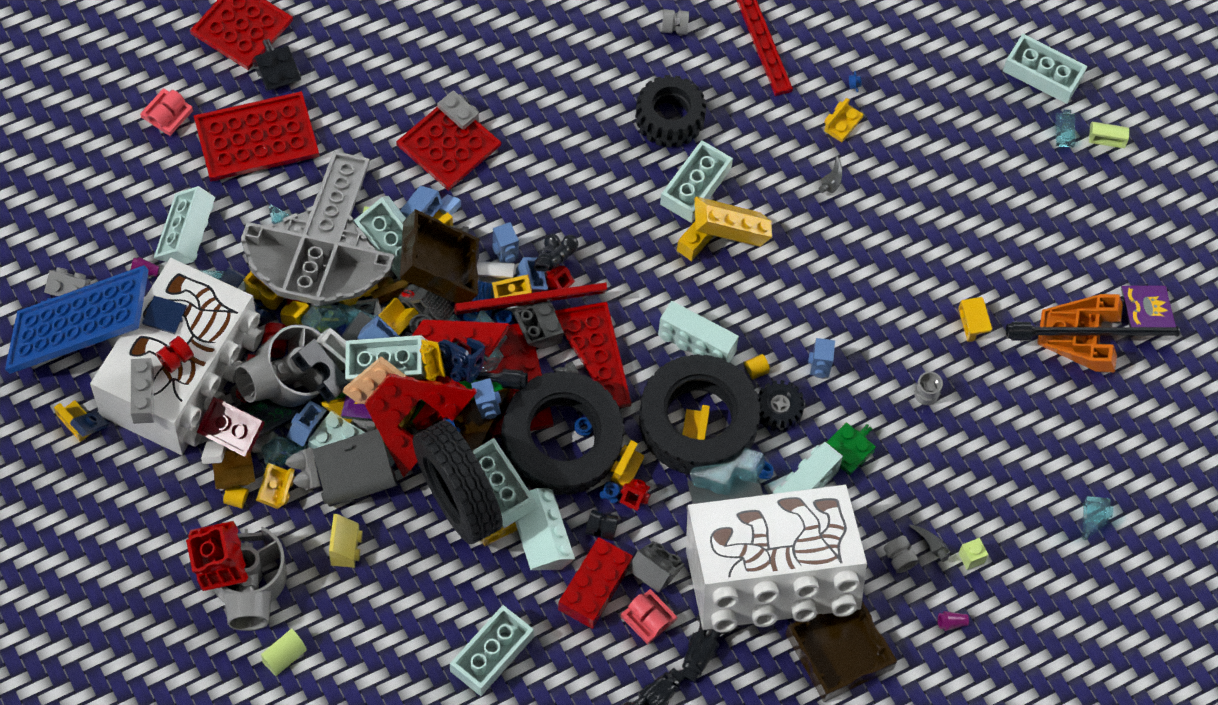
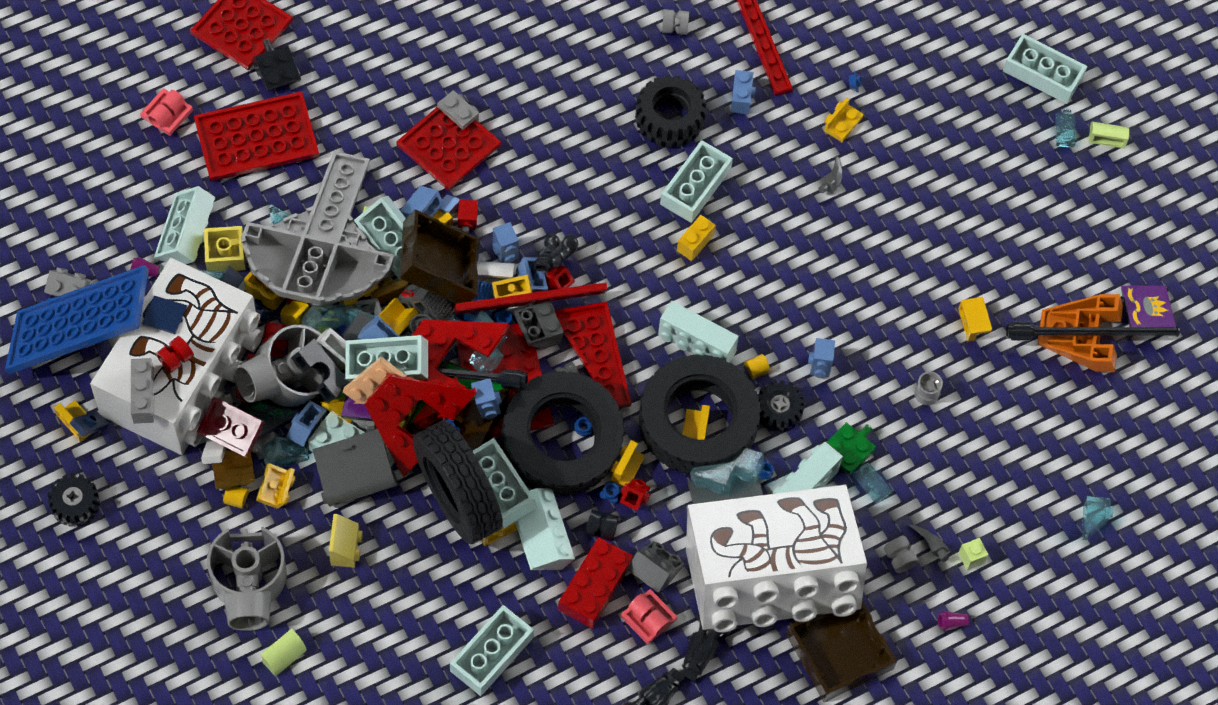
red slope [186,521,248,591] -> none
light grey tile [285,448,320,491] -> none
yellow hinge [419,340,446,381] -> none
dark blue piece [438,338,485,383] -> none
yellow slope [694,196,772,247] -> none
none -> black wheel [48,473,100,527]
none -> light yellow brick [204,226,246,273]
none -> red brick [458,200,478,230]
none -> medium blue brick [731,70,756,114]
none -> clear light blue plate [853,463,893,504]

